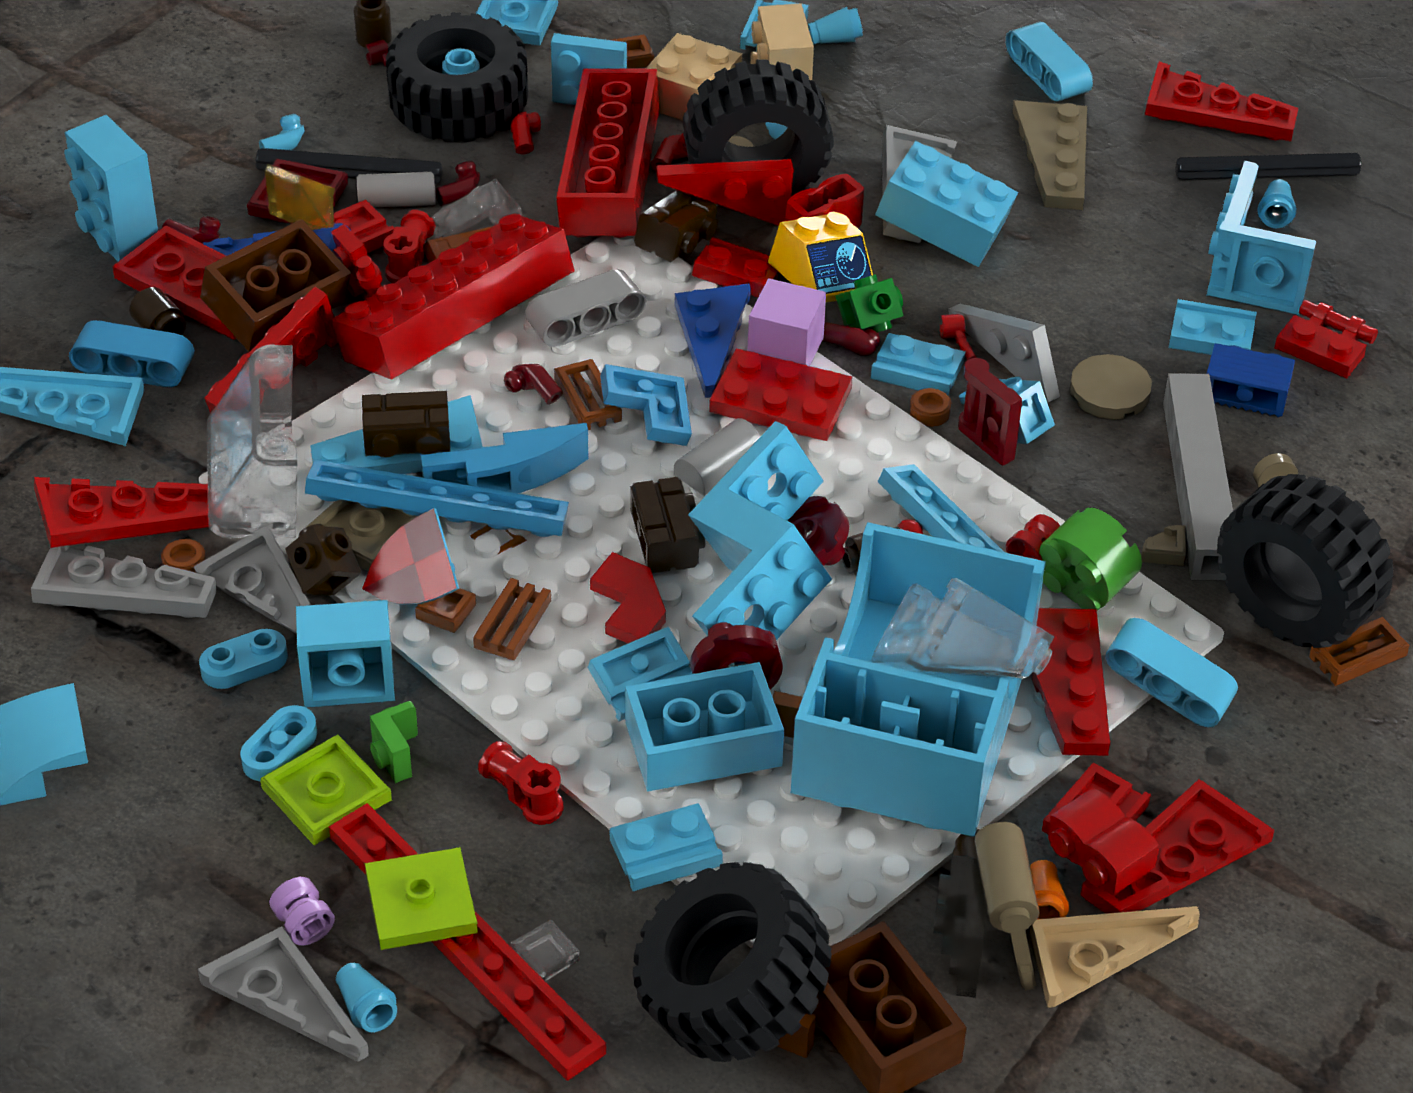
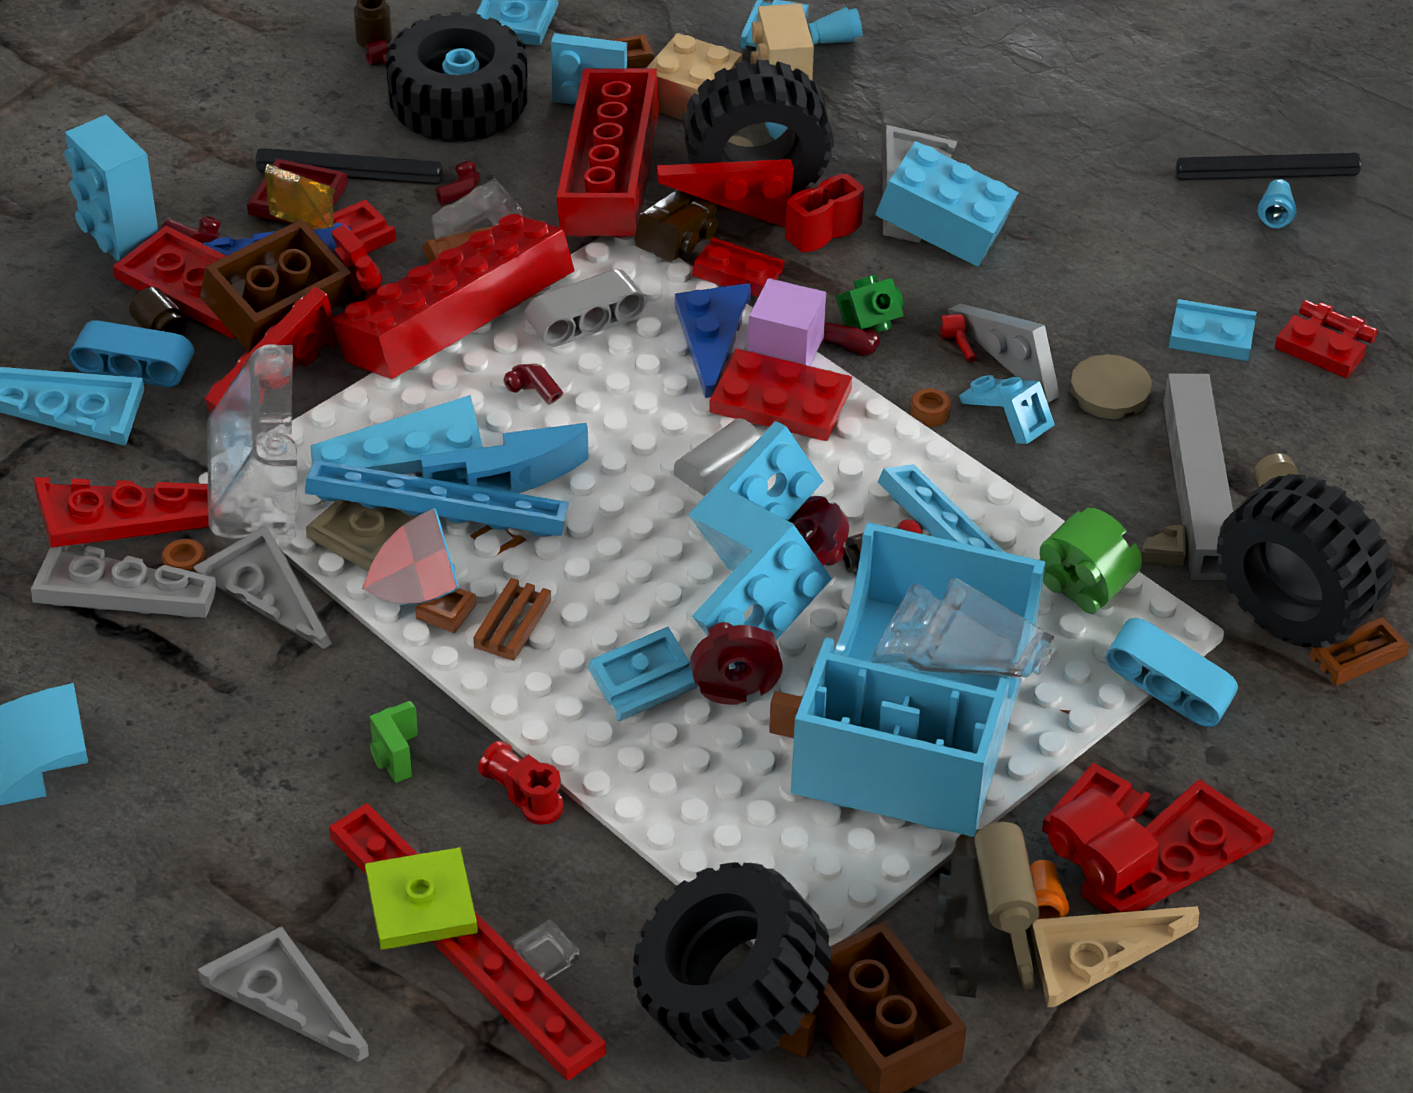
medium azure plate [199,629,288,689] -> none
medium azure plate [240,705,317,781] -> none
medium azure arm [259,114,304,150] -> none
lime plate [260,734,392,846] -> none
lavender wheel [269,877,335,946] -> none
dark brown brick [285,524,362,595] -> none
medium azure brick [296,600,395,707] -> none
medium azure cone [336,963,397,1032] -> none
light grey brick [356,172,436,208] -> none
dark brown brick [362,391,450,457] -> none
red connector [383,210,436,283] -> none
red arm [511,111,541,154] -> none
dark orange tile [554,359,622,430] -> none
red tile [590,552,666,643] -> none
dark azure plate [600,364,692,446] -> none
medium azure plate [610,803,723,891] -> none
medium azure brick [625,662,784,792] -> none
dark brown brick [630,477,706,574] -> none
red arm [651,133,688,172] -> none
slope [768,212,873,302] -> none
medium azure plate [871,333,965,396] -> none
dark red plate [958,358,1023,466] -> none
medium azure beam [1006,22,1093,102] -> none
red wheel [1006,514,1060,561] -> none
dark tan wing [1012,100,1087,210] -> none
red wing [1027,608,1110,756] -> none
red wing [1145,61,1298,141] -> none
medium azure bracket [1207,161,1316,315] -> none
blue brick [1207,343,1295,417] -> none

